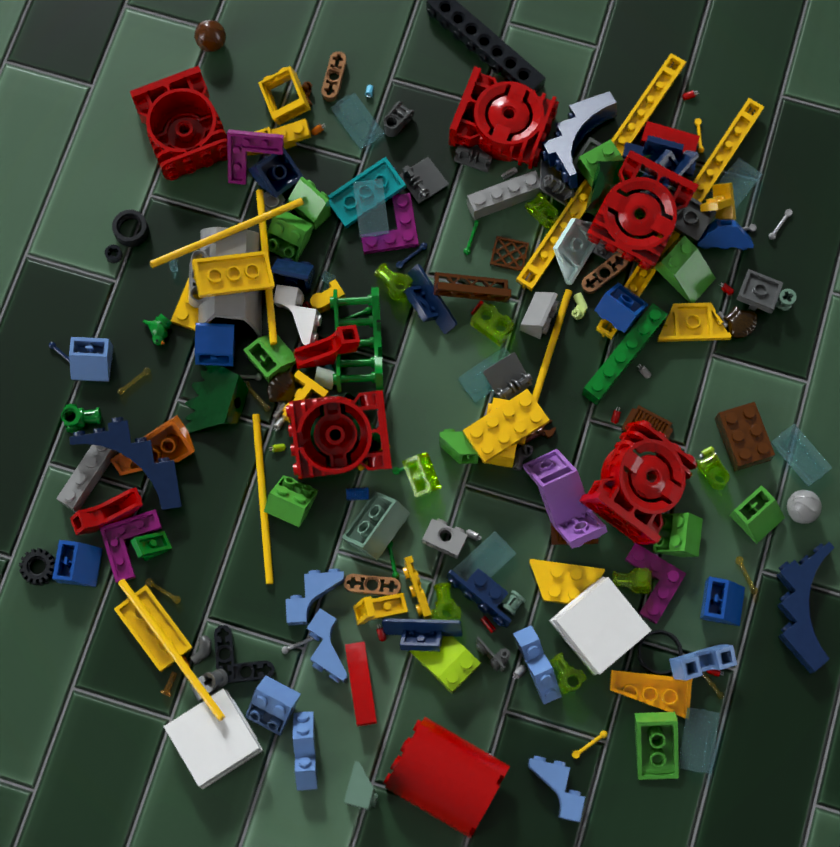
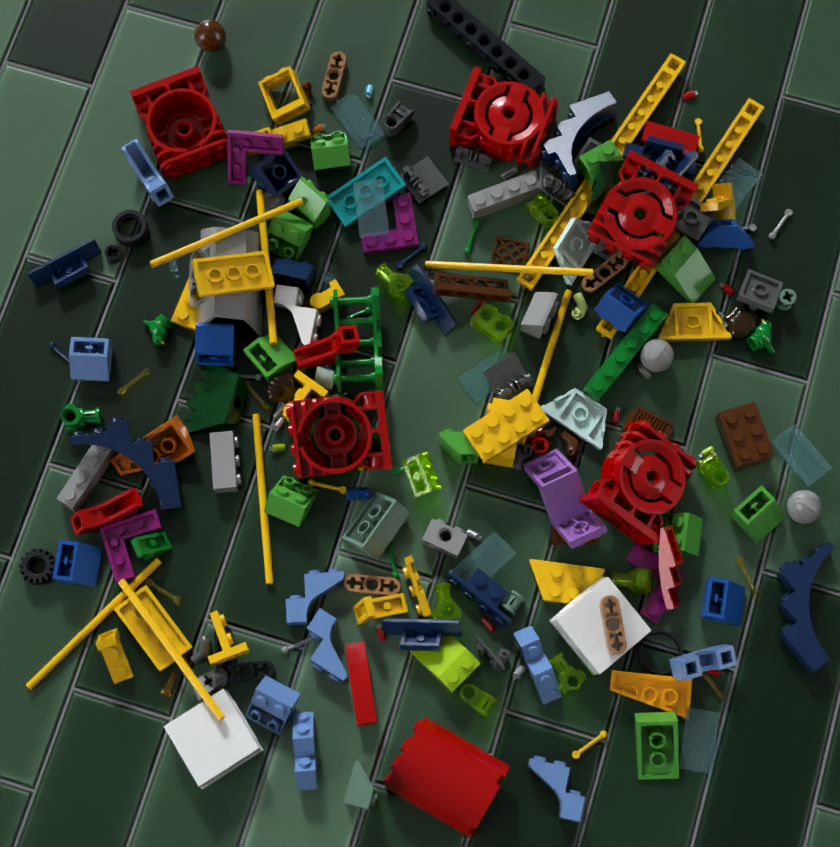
none -> yellow piece [26,558,162,690]
none -> dark blue bracket [28,238,101,289]
none -> yellow bracket [96,628,134,684]
none -> medium blue arch [121,139,174,207]
none -> yellow bracket [208,610,250,666]
none -> light grey brick [210,431,242,493]
none -> yellow hinge [307,479,346,494]
none -> bright green slope [310,131,351,170]
none -> yellow piece [425,261,593,276]
none -> clear neon green piece [459,684,498,718]
none -> red bush [531,437,549,456]
none -> light aqua wing [541,388,607,451]
none -> reddish brown arm [559,430,579,457]
none -> medium nougat beam [599,595,627,654]
none -> light grey piece [640,339,674,372]
none -> slope [659,525,684,610]
none -> green animal [747,319,775,354]

